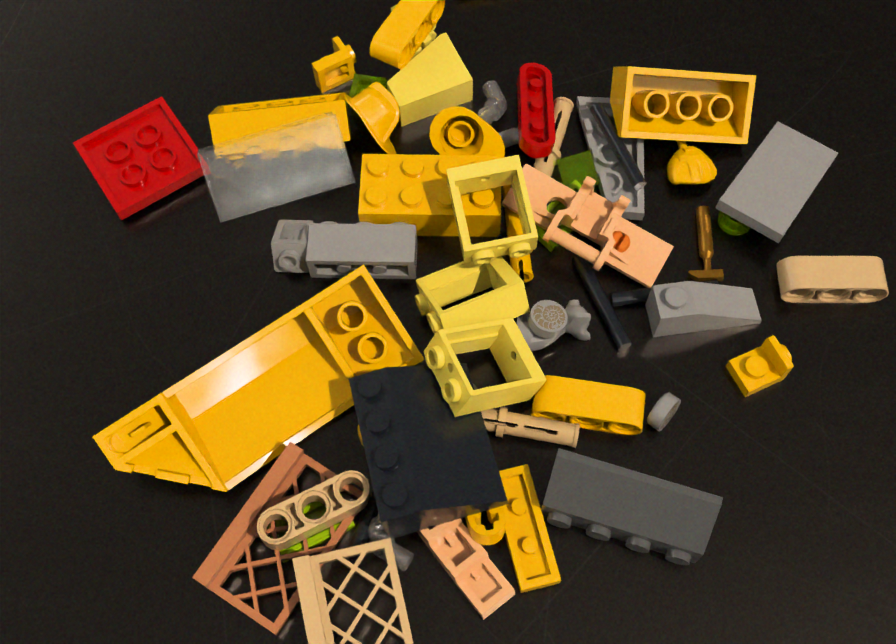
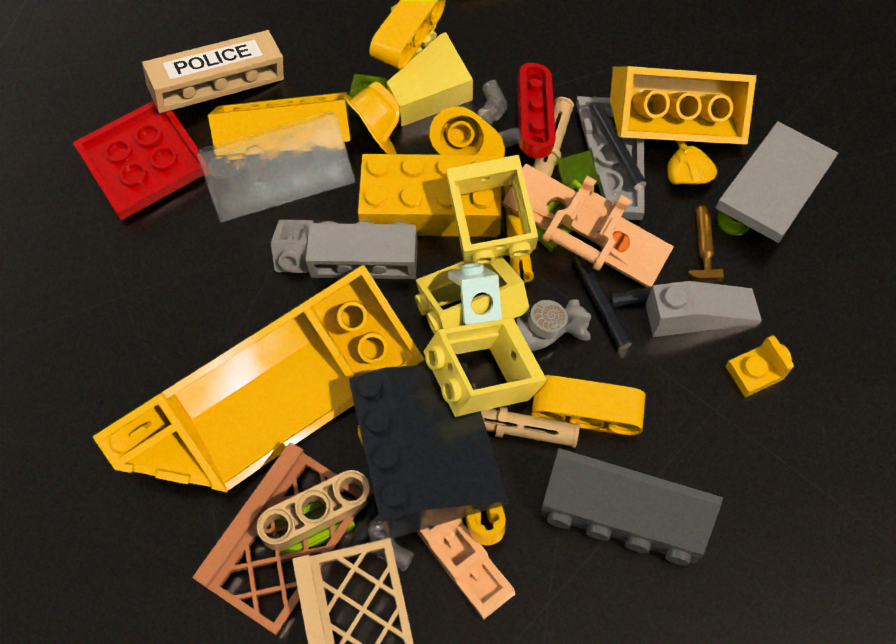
yellow bracket [311,36,357,93] -> none
yellow plate [499,464,561,593] -> none
light grey tile [647,392,681,431] -> none
tan beam [776,256,889,303] -> none
none -> tan brick [142,30,284,113]
none -> light aqua bracket [448,263,502,325]

